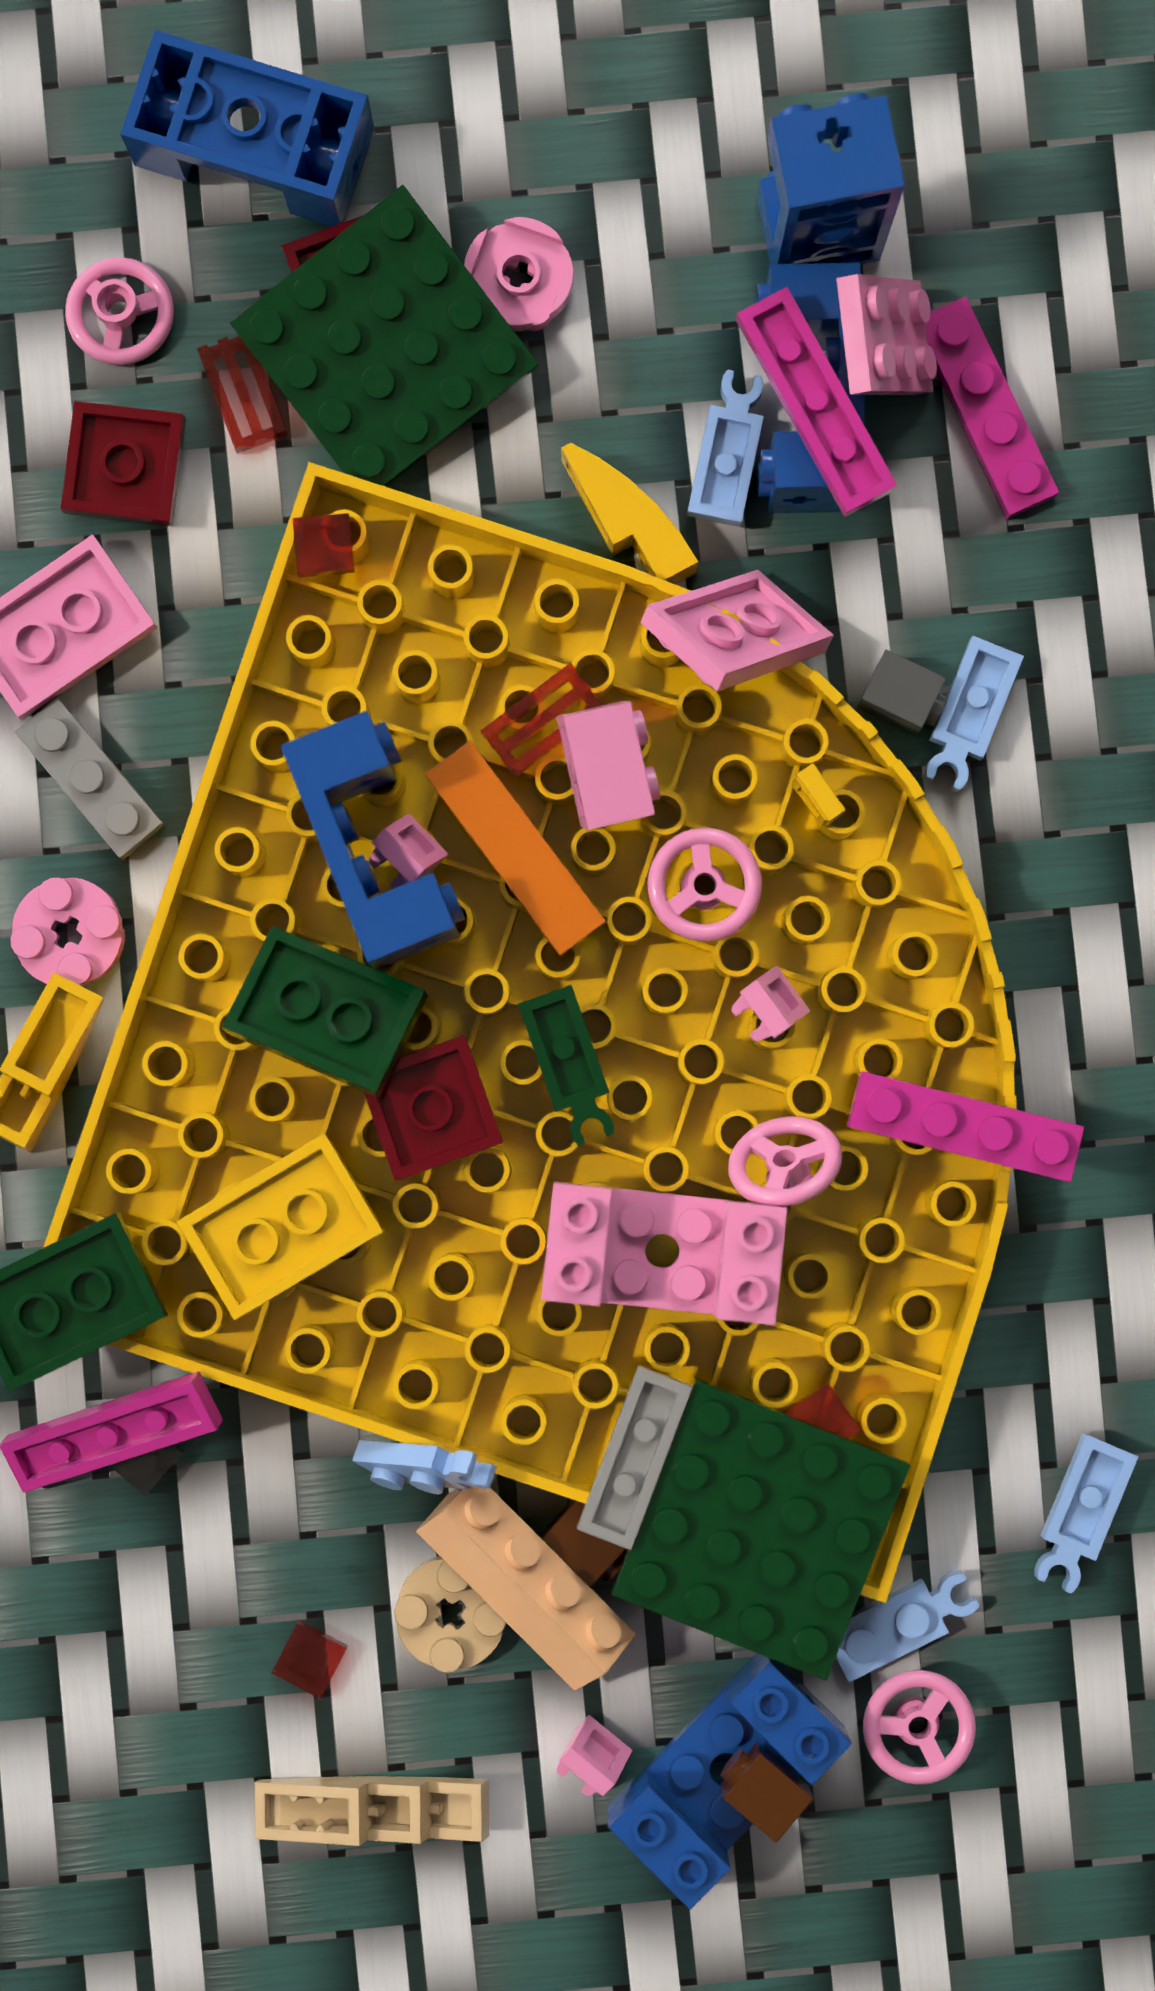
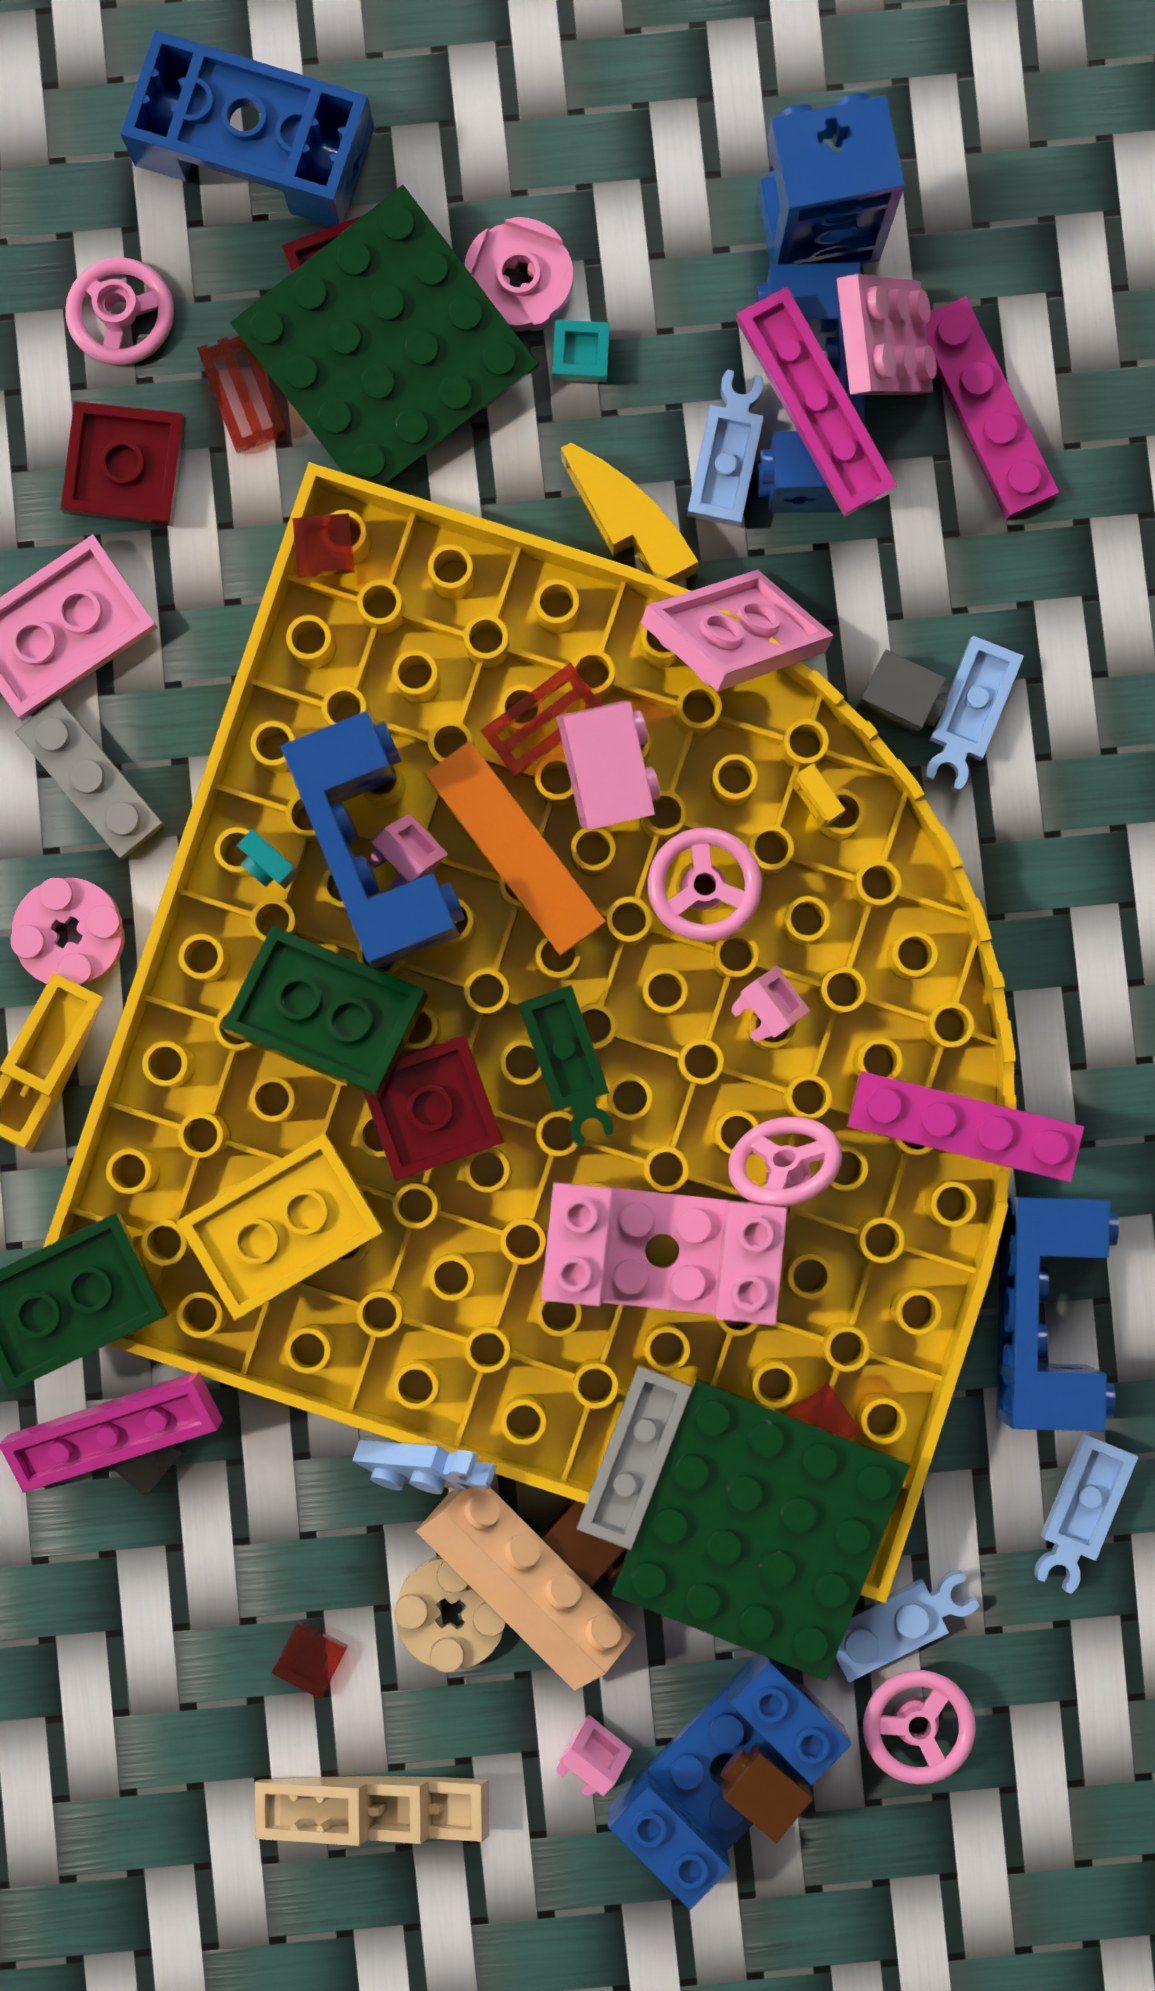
none -> teal plate [236,829,300,889]
none -> teal plate [552,320,610,383]
none -> blue plate [996,1196,1119,1432]

